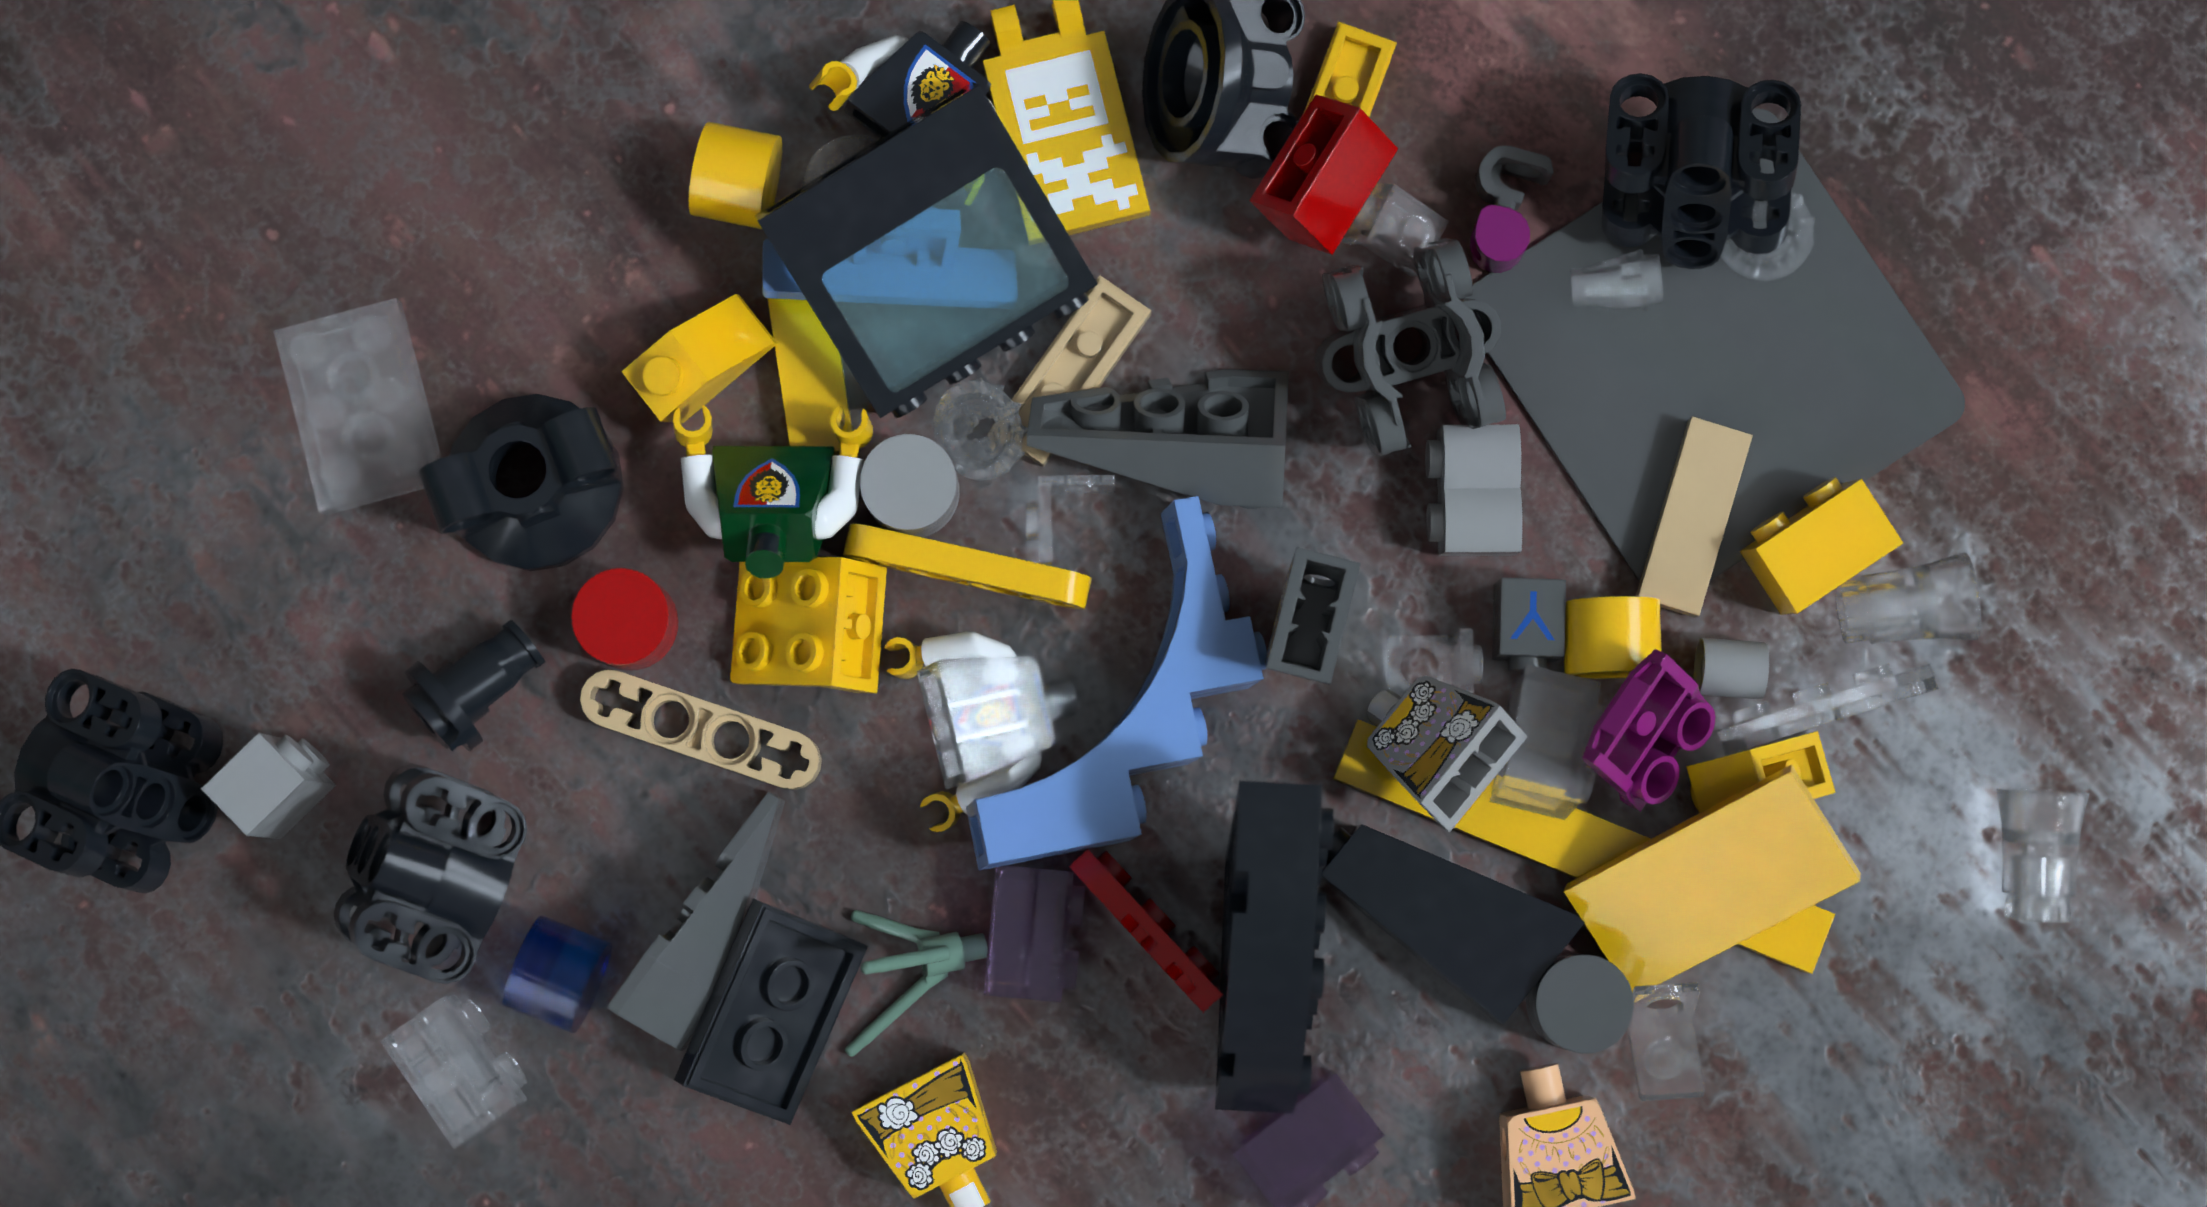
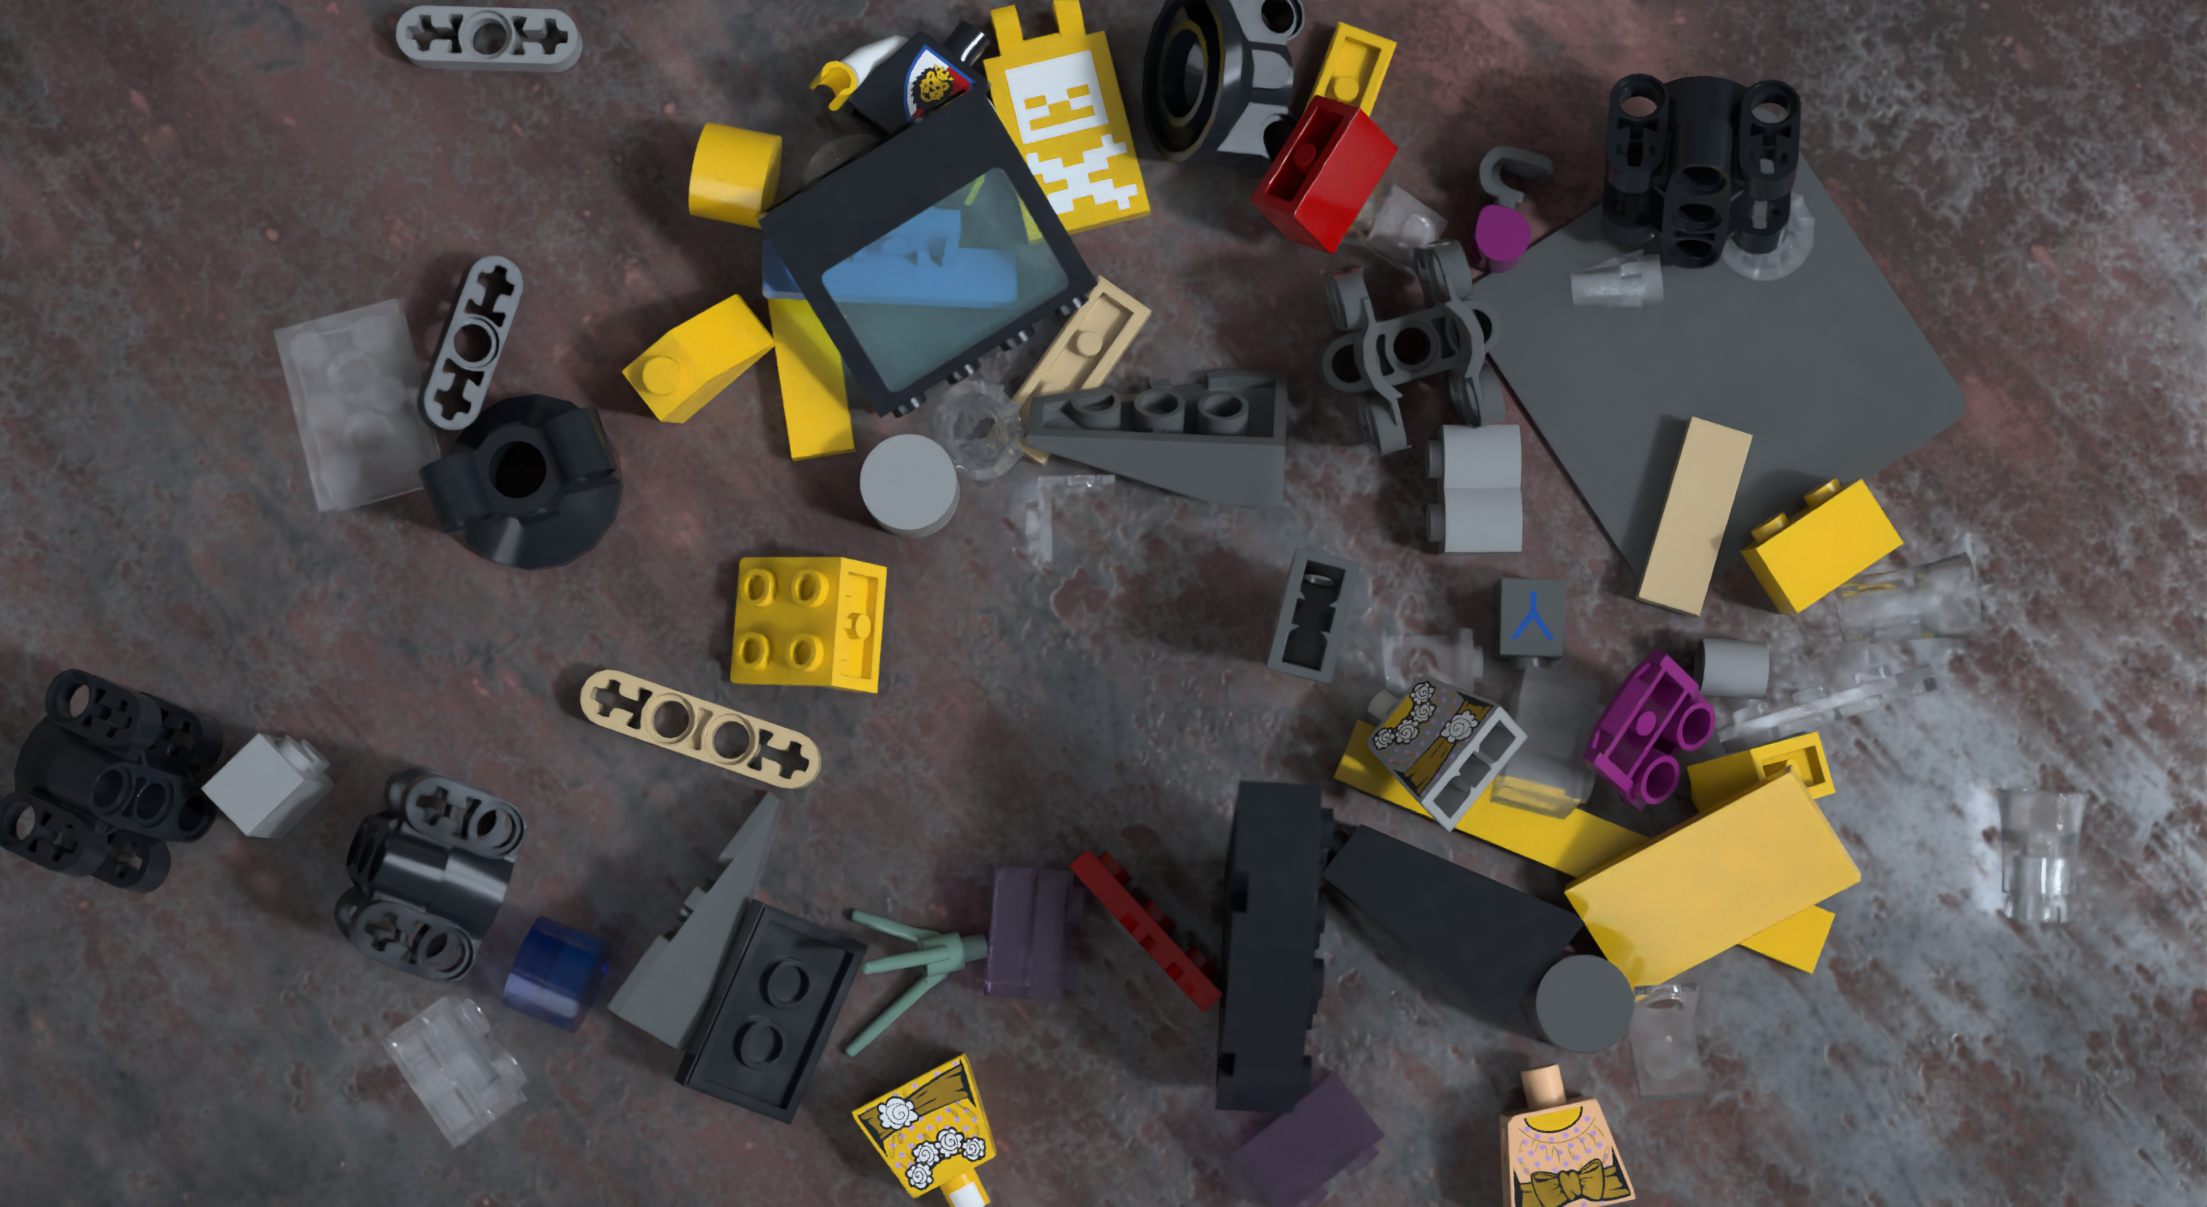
black piece [402,619,545,751] -> none
red piece [571,568,678,671] -> none
torso [673,405,873,579] -> none
yellow beam [843,524,1092,610] -> none
clear torso [885,631,1078,832] -> none
medium blue arch [966,496,1267,870] -> none
yellow piece [1564,596,1661,679] -> none
none -> light grey beam [396,5,583,72]
none -> beam [417,255,524,432]

